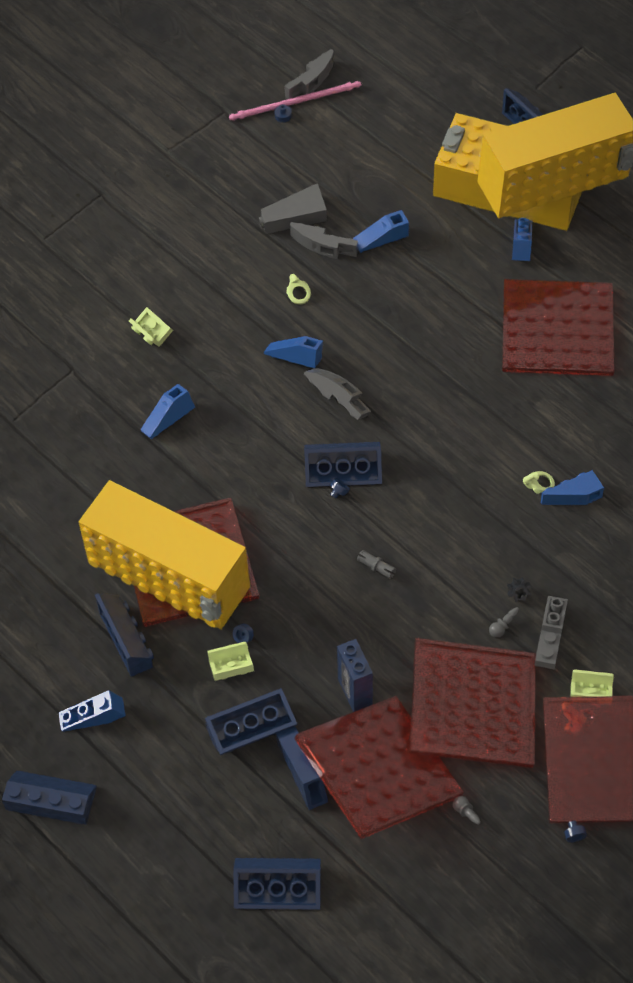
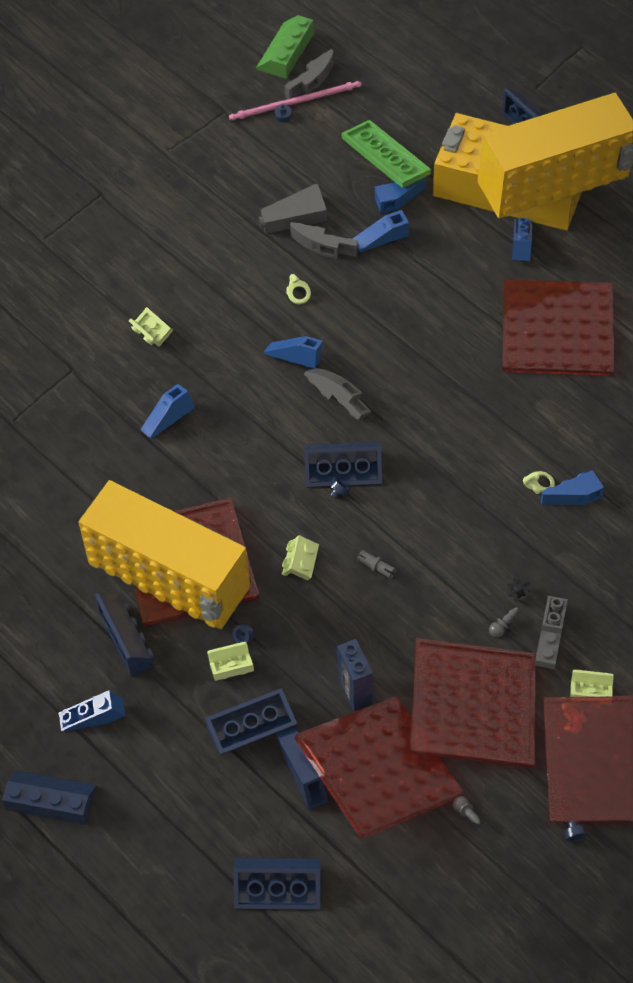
none -> bright green slope [256,15,314,79]
none -> yellowish green bracket [282,535,319,580]
none -> bright green plate [342,120,431,188]
none -> blue slope [375,177,426,214]

